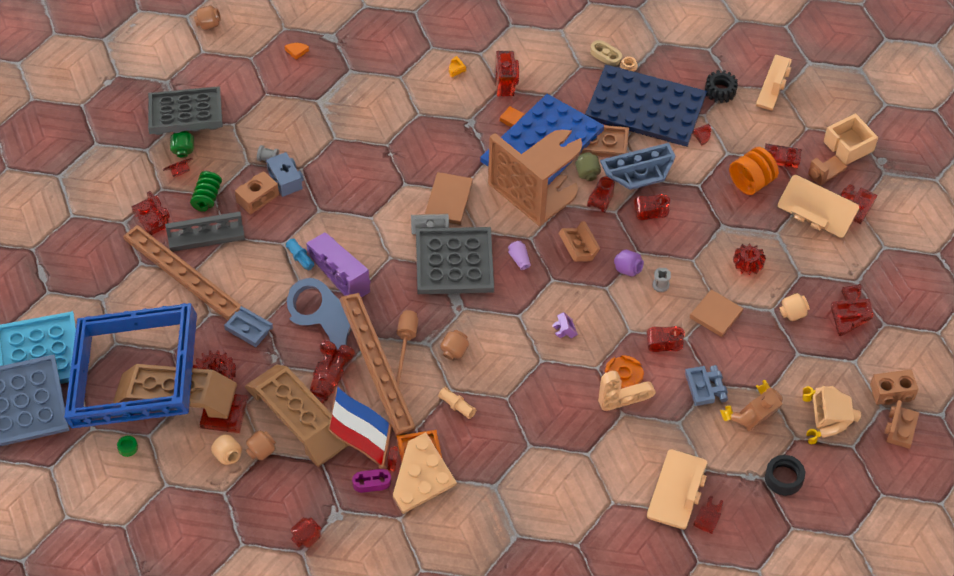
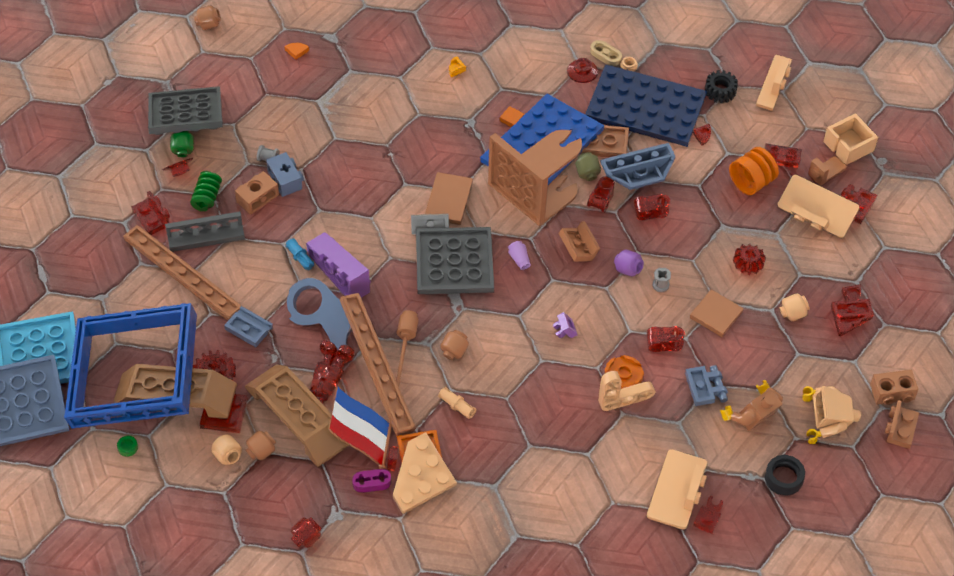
clear red brick [494,51,519,96] -> none
none -> clear red piece [567,58,598,83]

